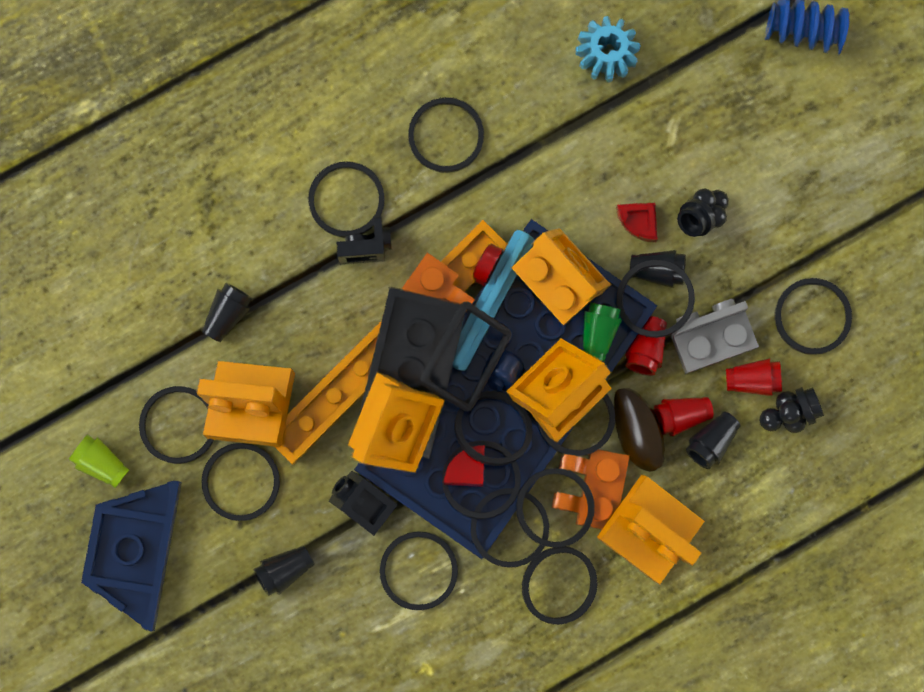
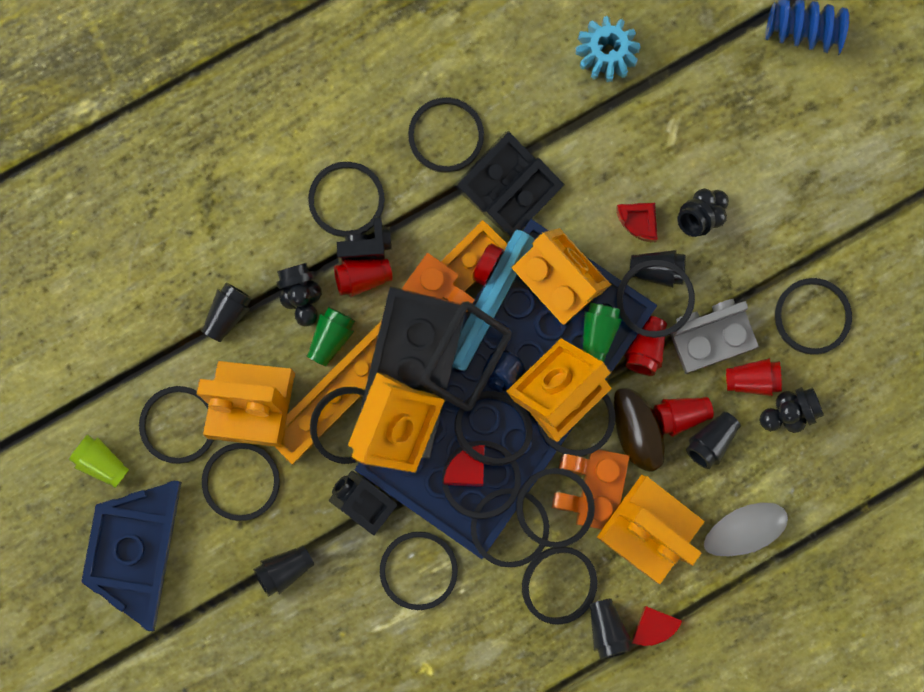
none -> black piece [276,263,322,327]
none -> green cone [307,307,355,367]
none -> black piece [310,387,365,464]
none -> red cone [334,259,392,297]
none -> black slope [454,131,565,238]
none -> black cone [589,599,632,660]
none -> red tile [631,606,682,646]
none -> light grey arm [704,503,788,556]

